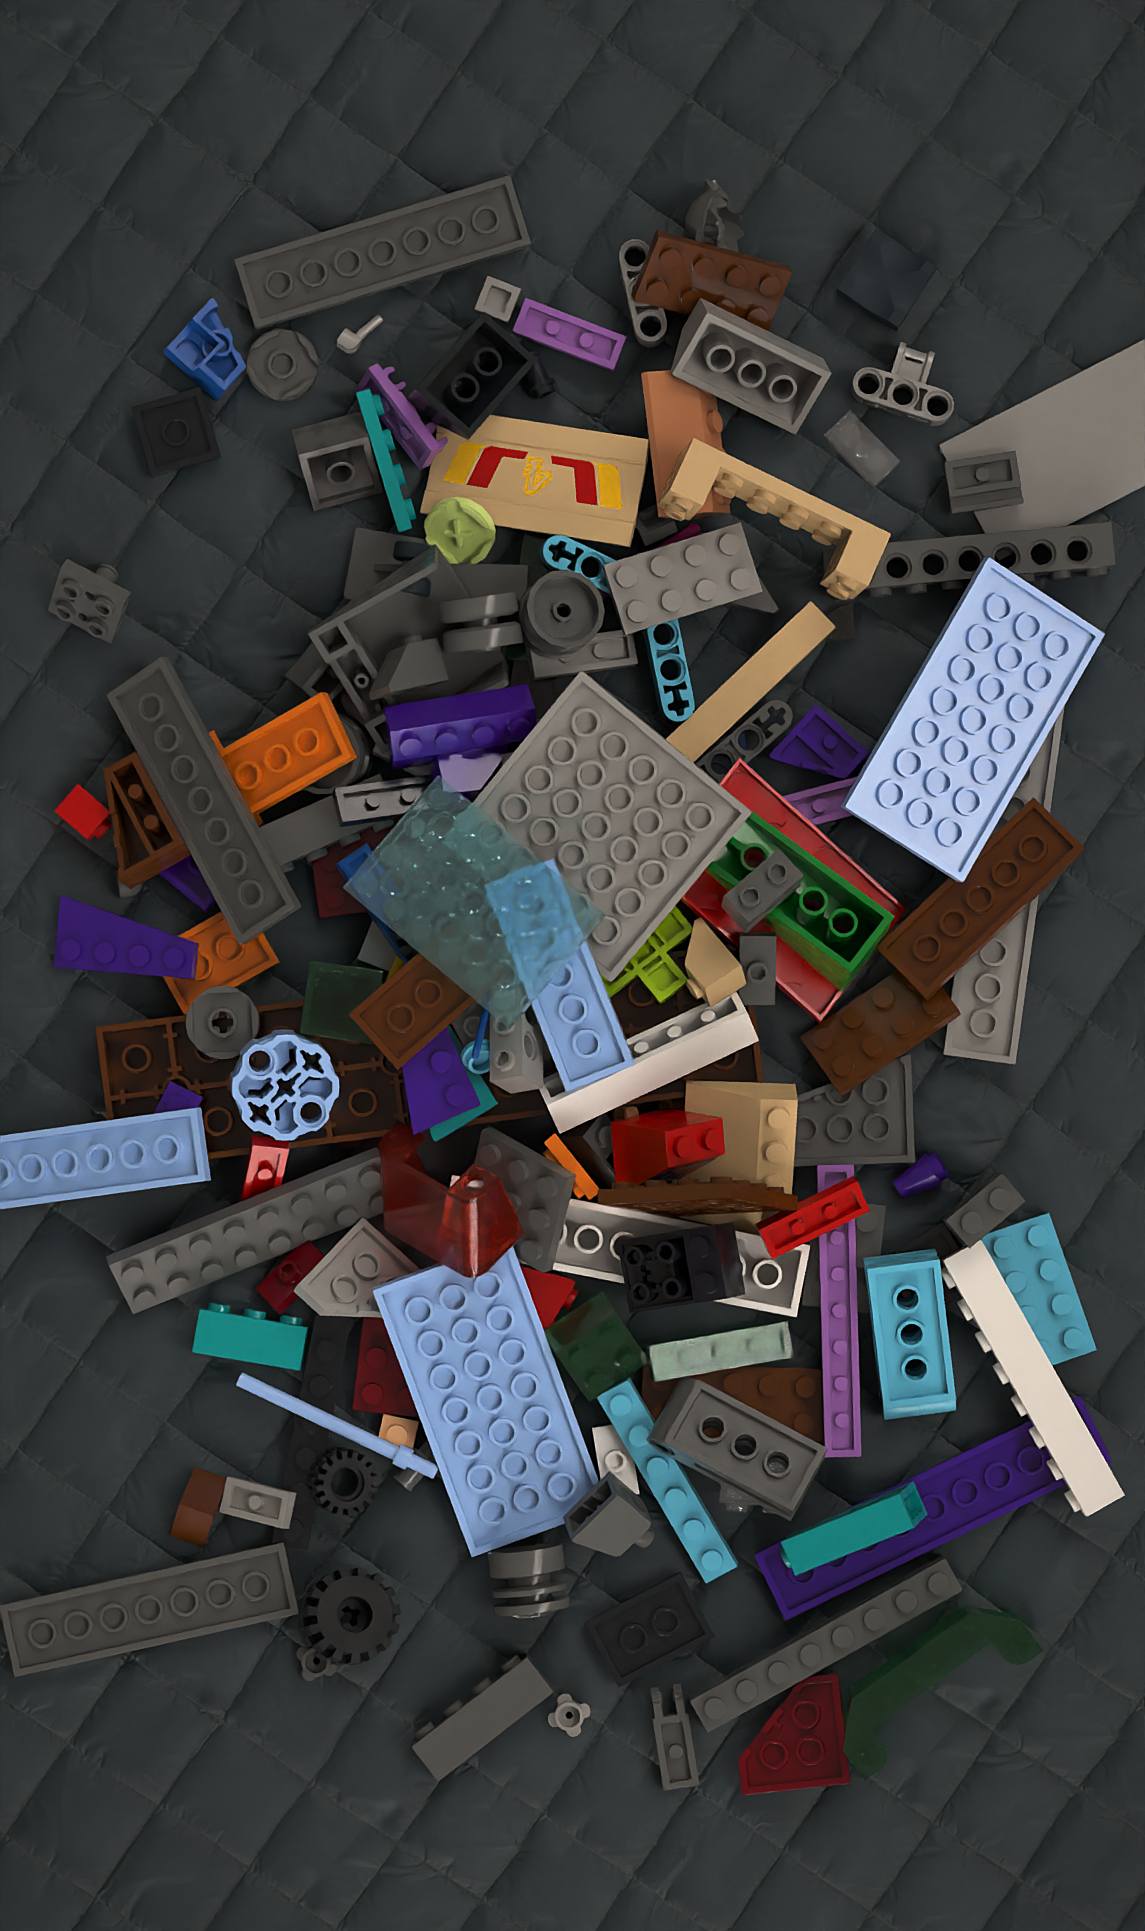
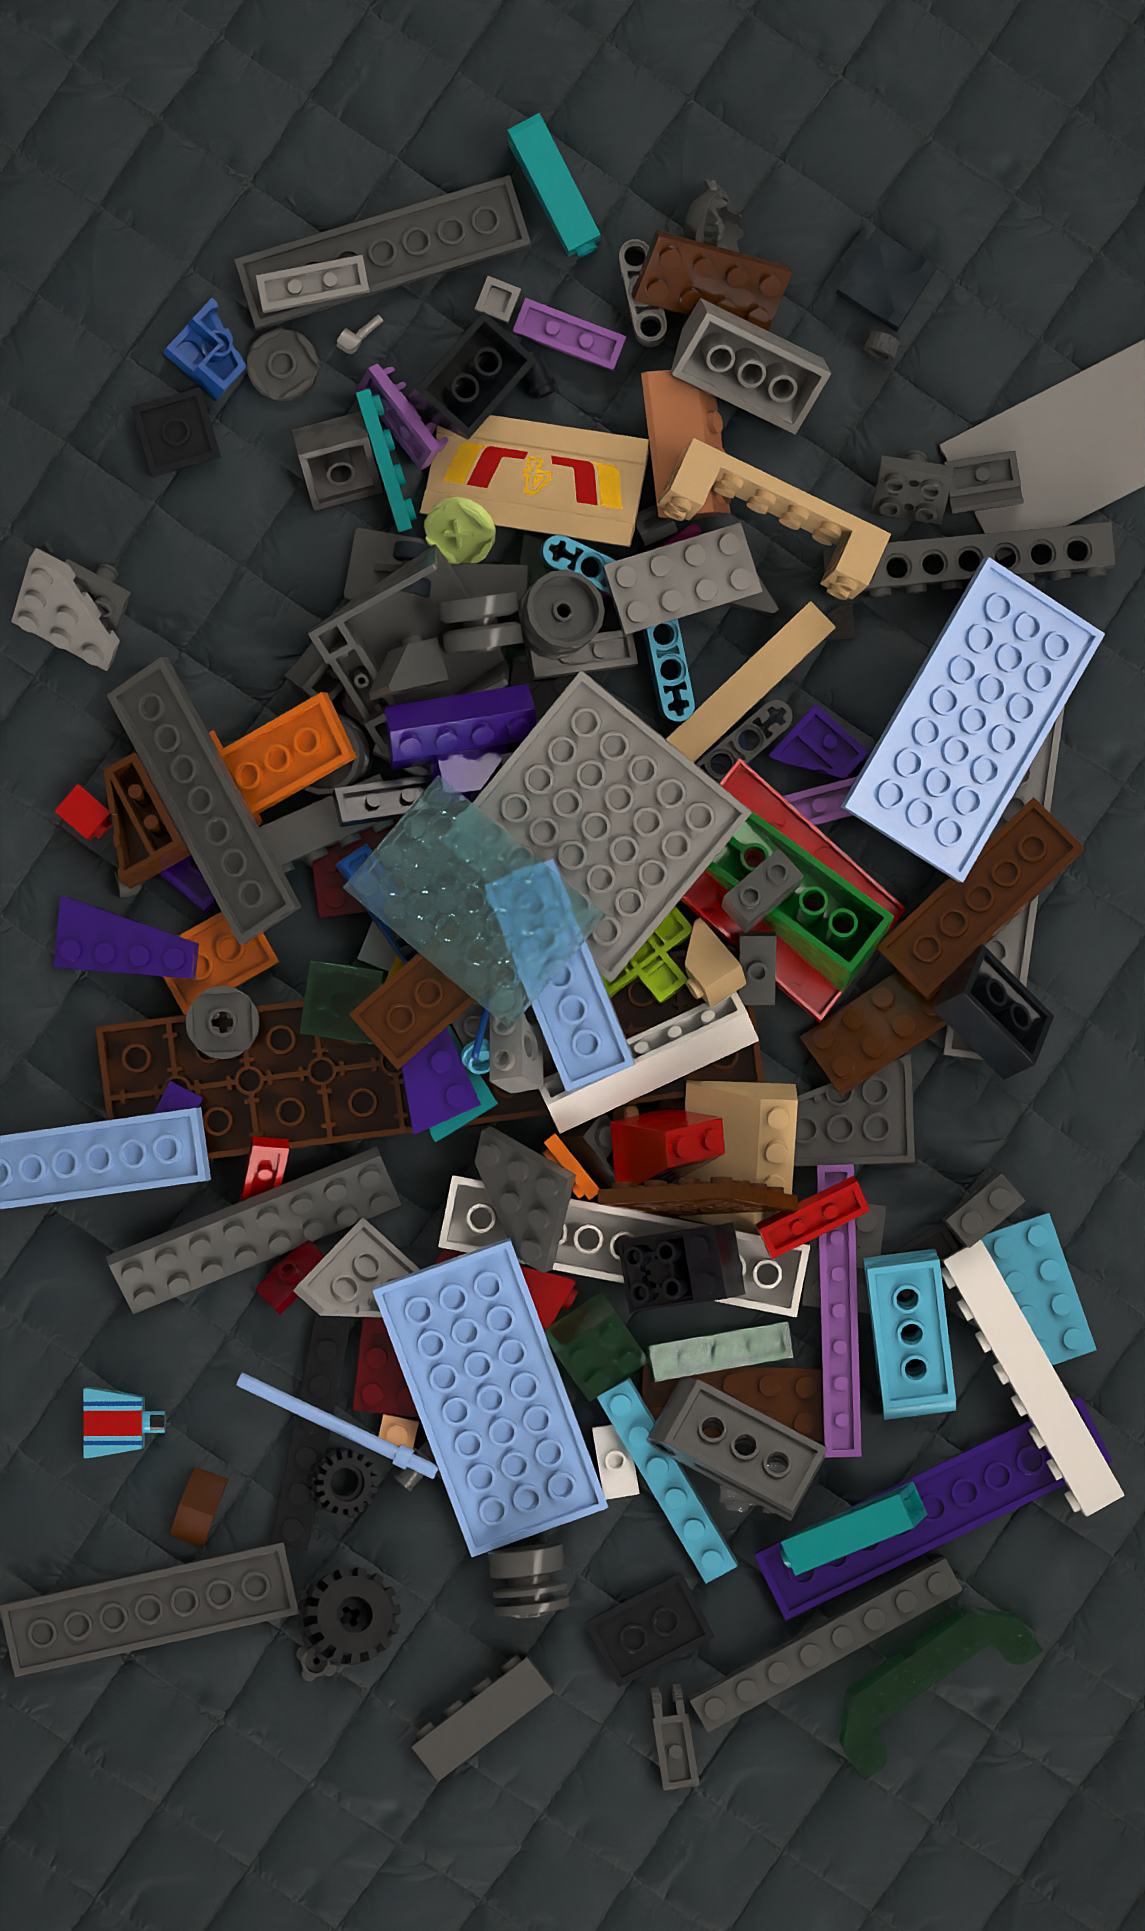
teal brick [192,1302,309,1371] -> none
light grey plate [220,1477,296,1529] -> none
light blue connector [230,1029,339,1141] -> none
clear red windscreen [379,1121,525,1278] -> none
light grey plate [548,1694,590,1737] -> none
dark grey torso [563,1472,654,1557] -> none
dark red plate [738,1673,852,1795] -> none
clear plate [823,410,900,488] -> none
light grey beam [851,342,954,426] -> none
dark purple cone [893,1152,949,1199] -> none
none -> light grey plate [11,548,120,671]
none -> torso [83,1387,166,1458]
none -> light grey plate [256,255,370,313]
none -> teal slope [507,113,601,258]
none -> dark grey axle [864,331,900,361]
none -> dark grey plate [871,450,954,525]
none -> black slope [932,944,1054,1080]

